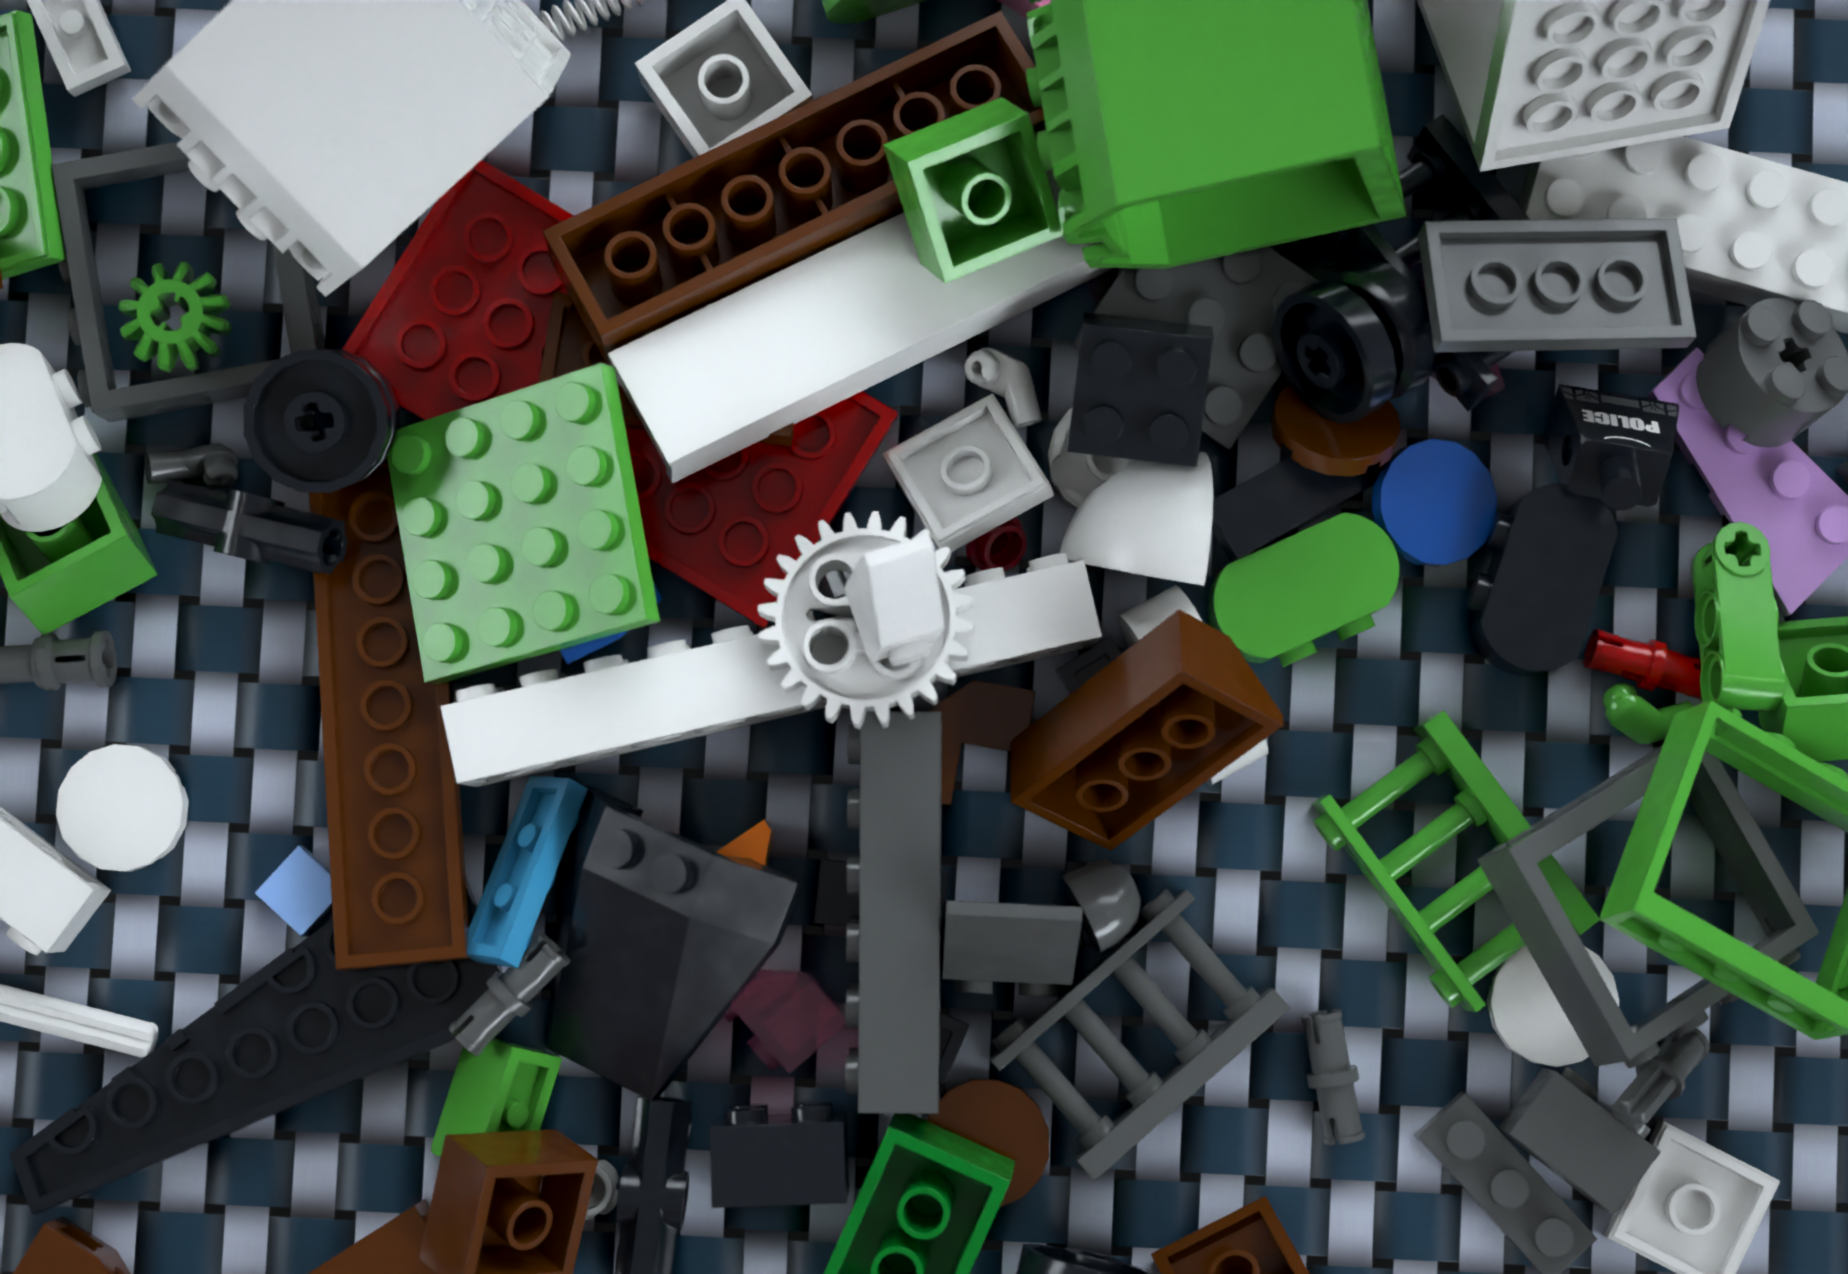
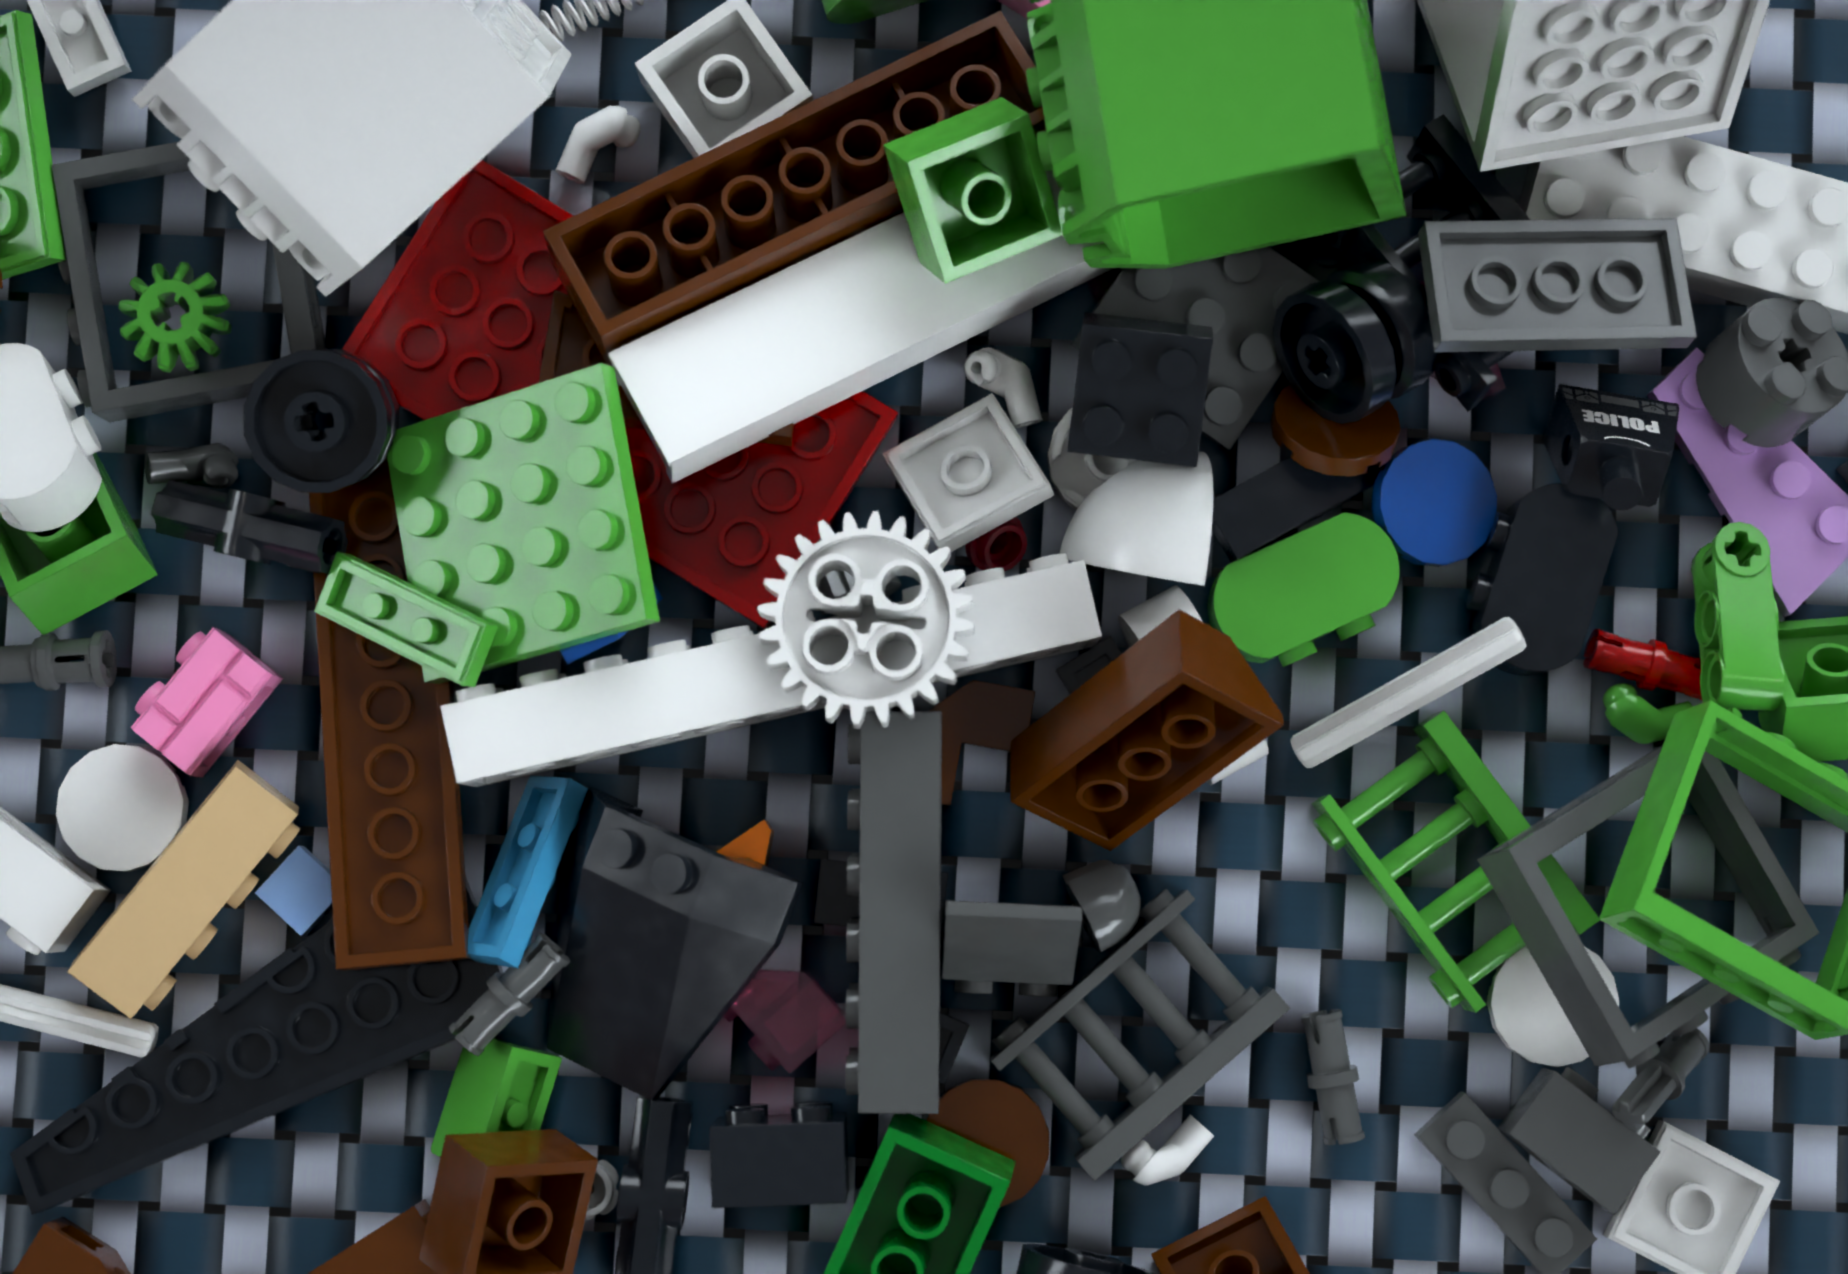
white slope [843,534,944,666] -> none
none -> tan brick [67,760,301,1019]
none -> bright pink brick [130,627,283,778]
none -> bright green tile [314,552,499,687]
none -> white arm [555,105,641,184]
none -> white arm [1121,1115,1214,1186]
none -> white axle [1290,617,1526,768]

